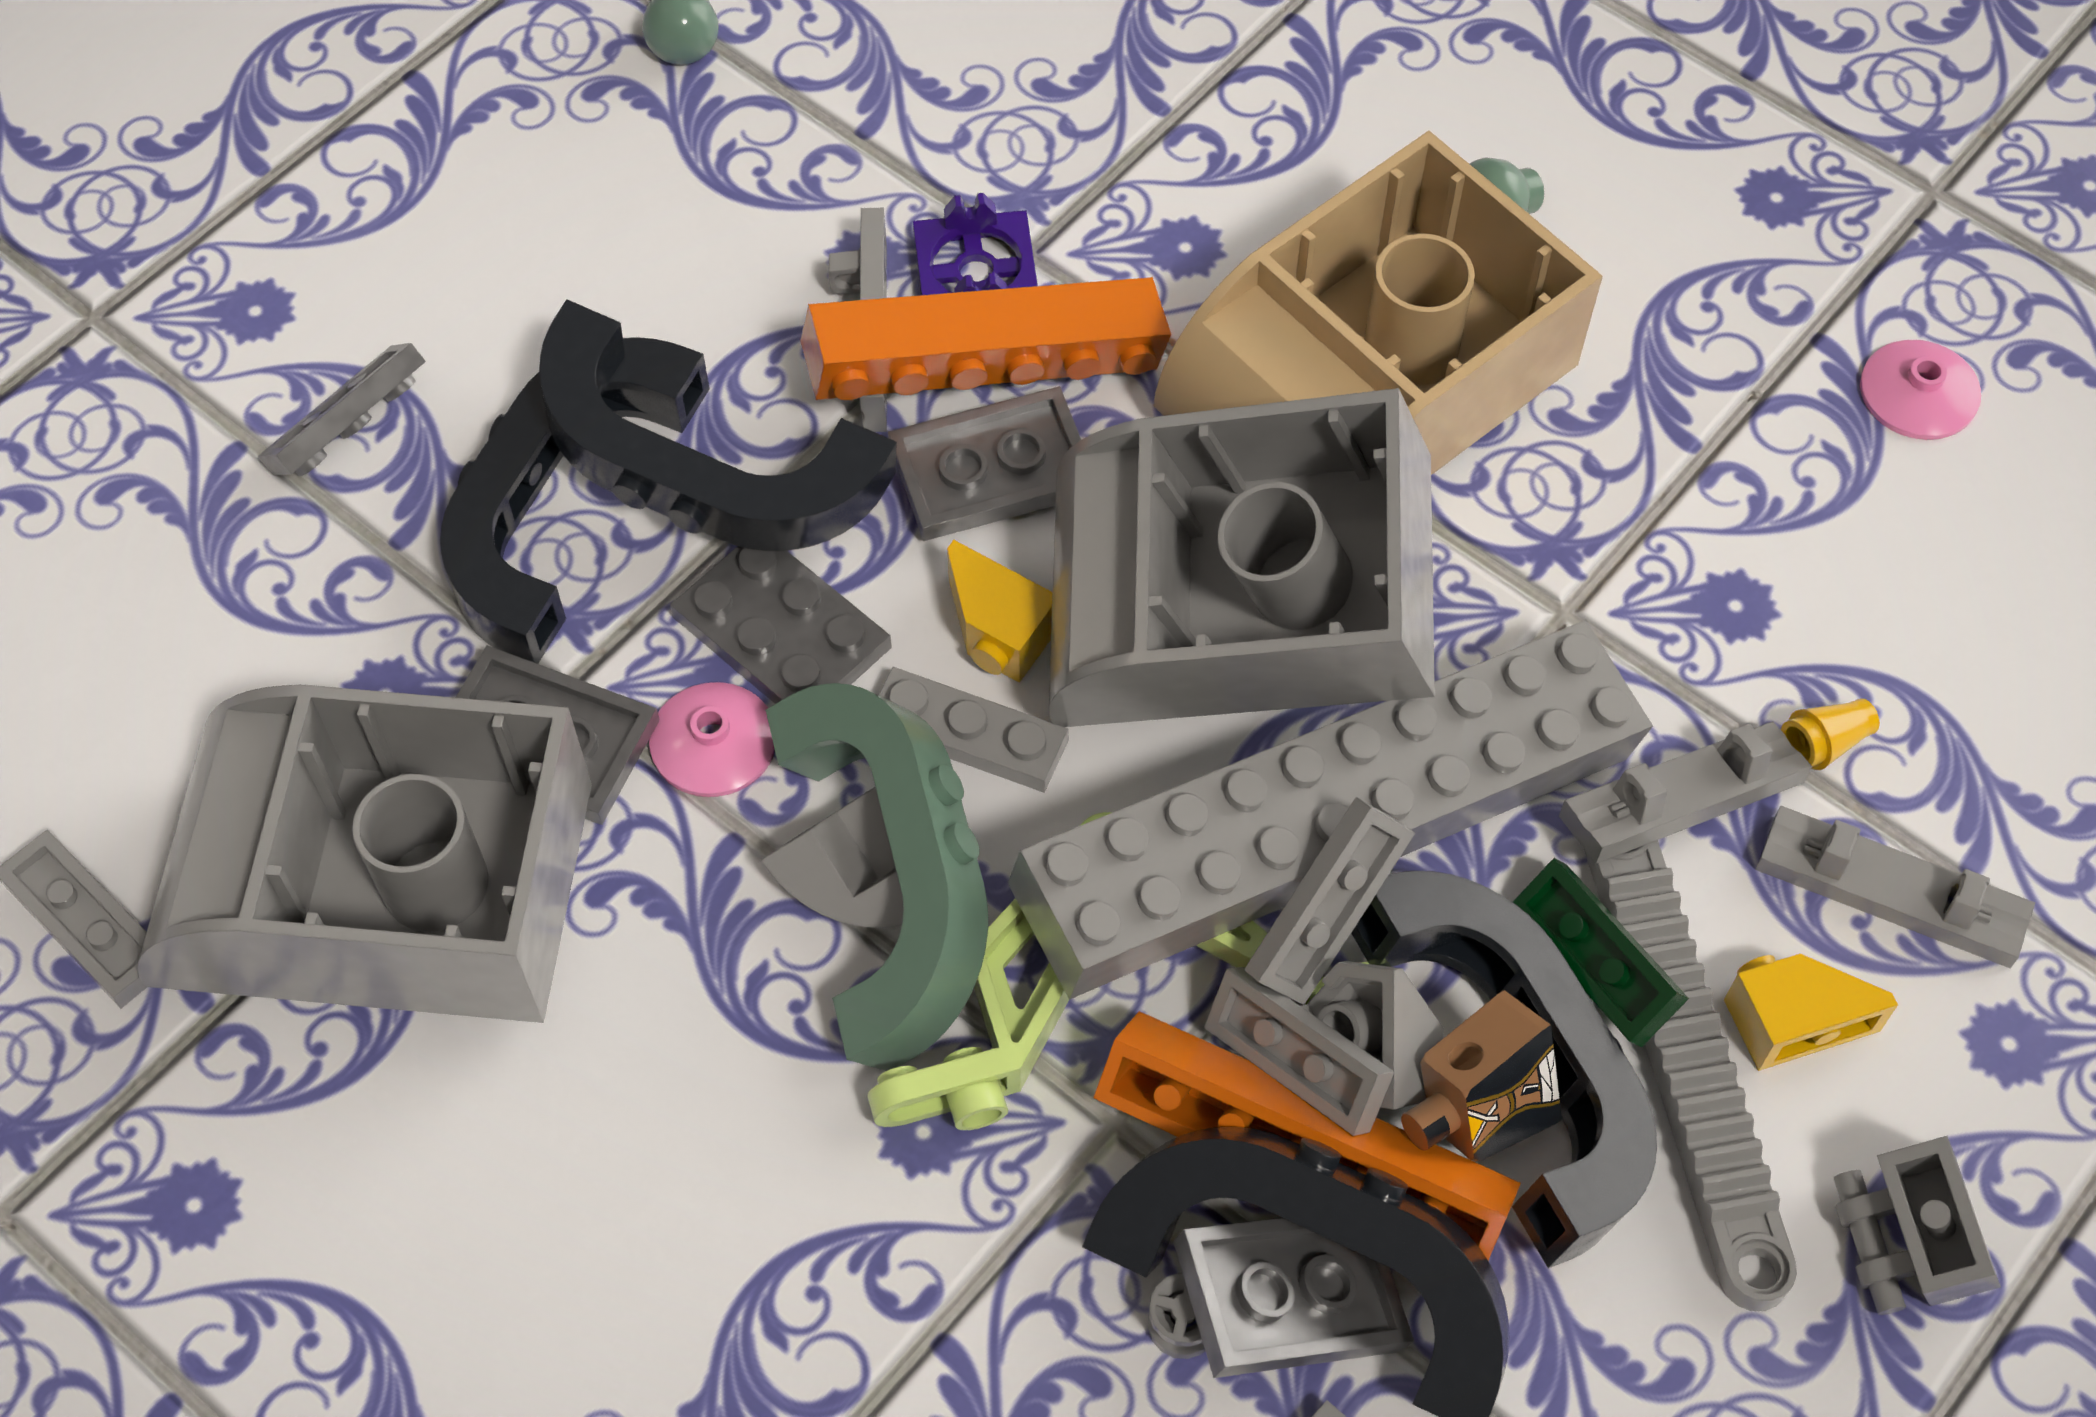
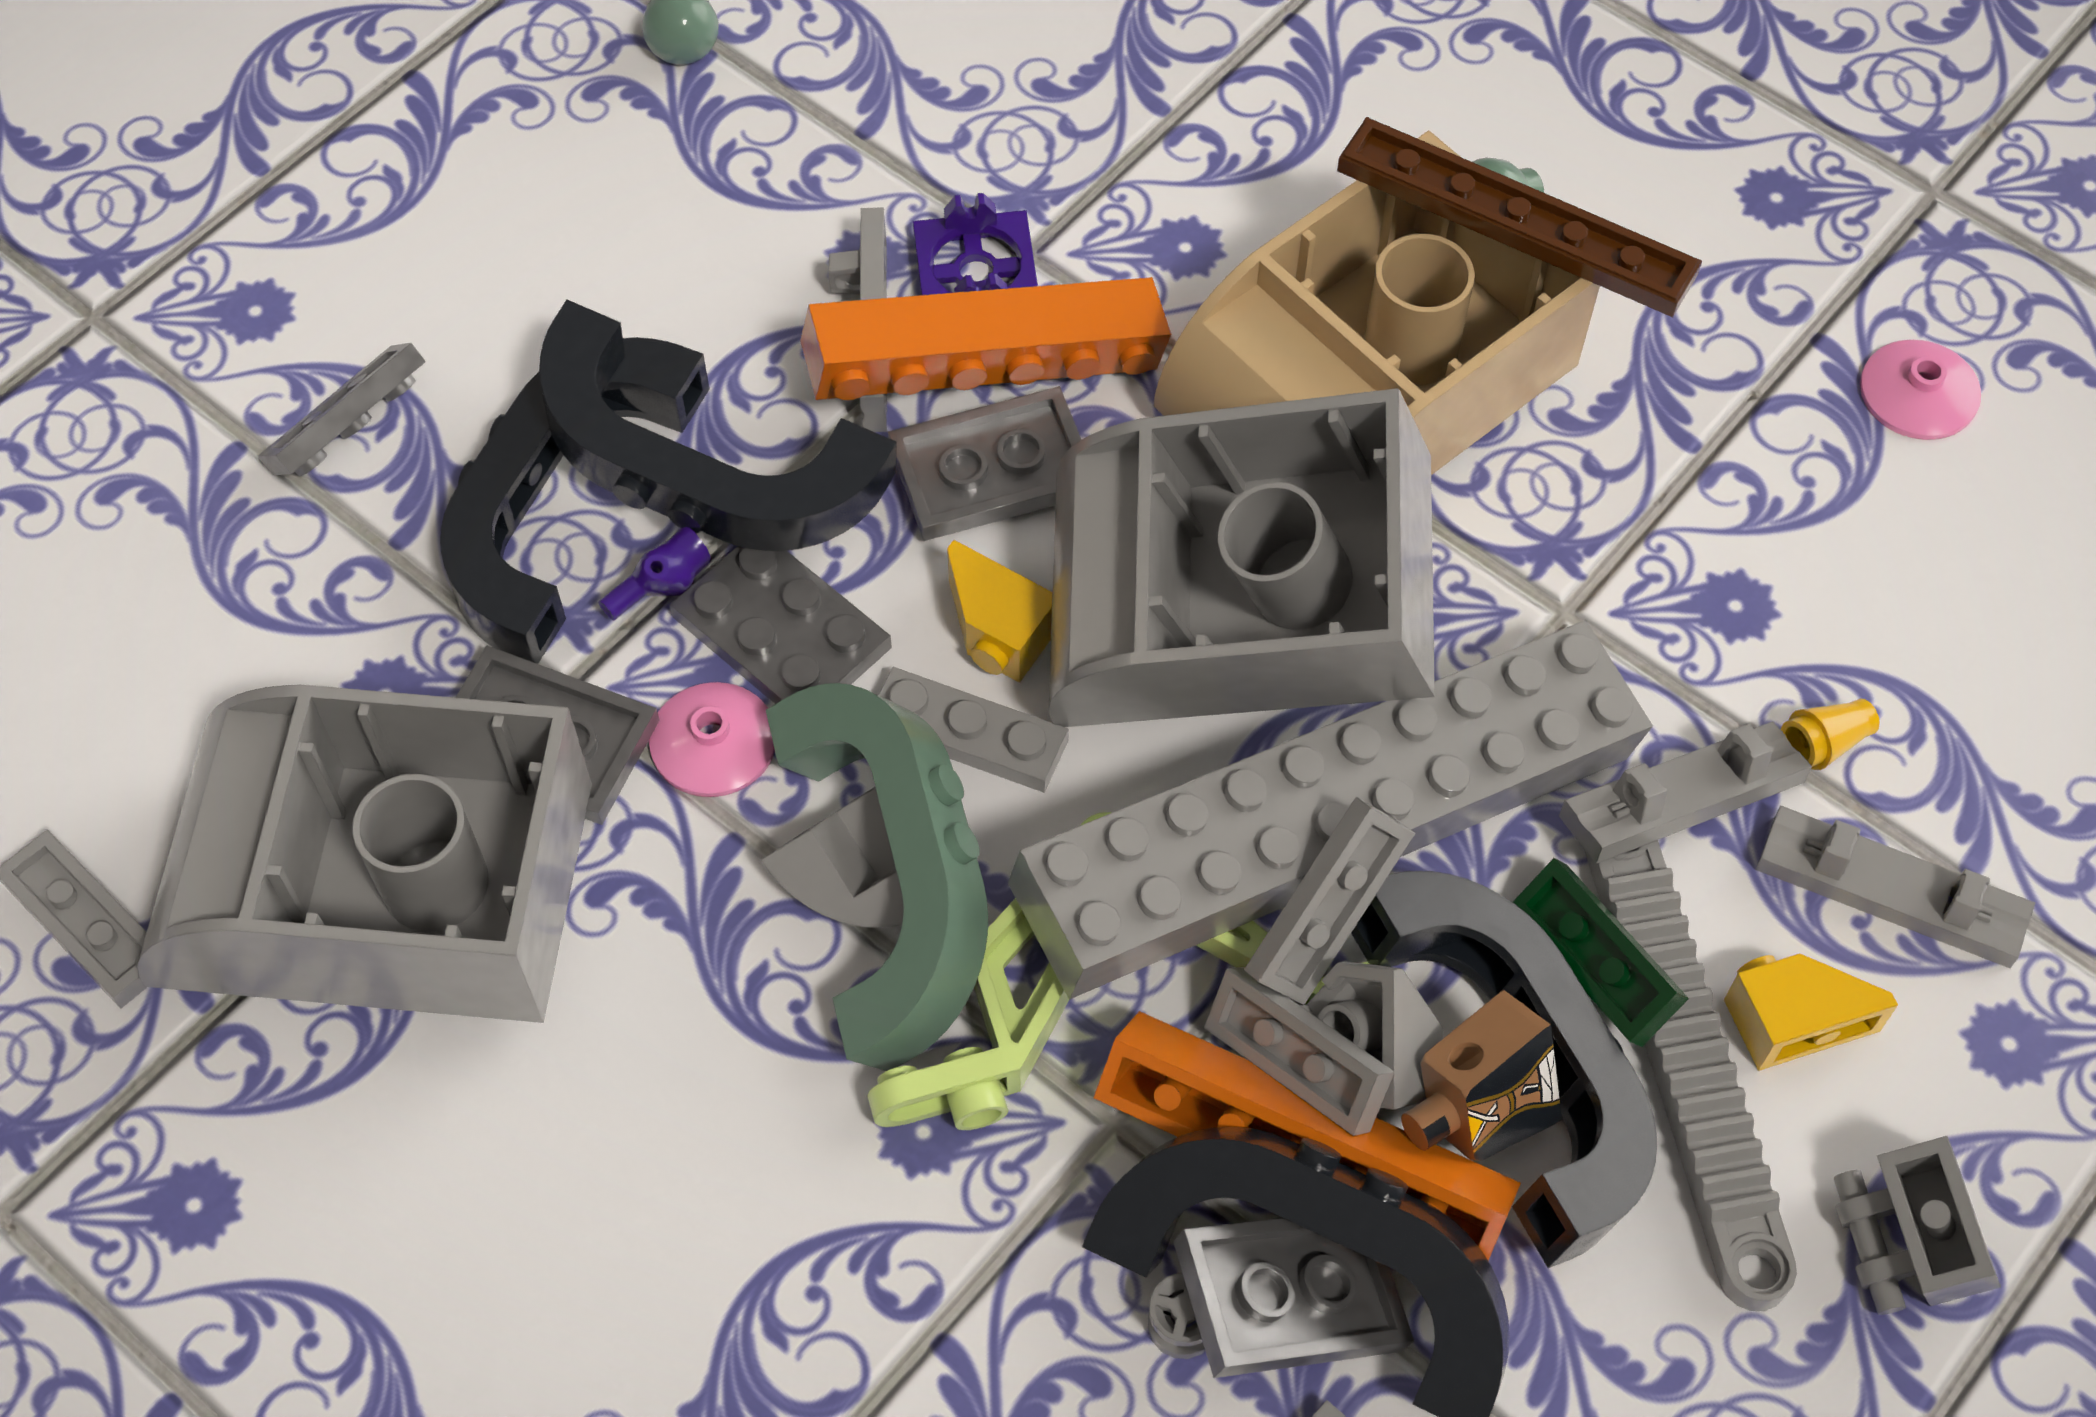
none -> dark purple piece [598,527,711,621]
none -> reddish brown tile [1337,117,1702,318]

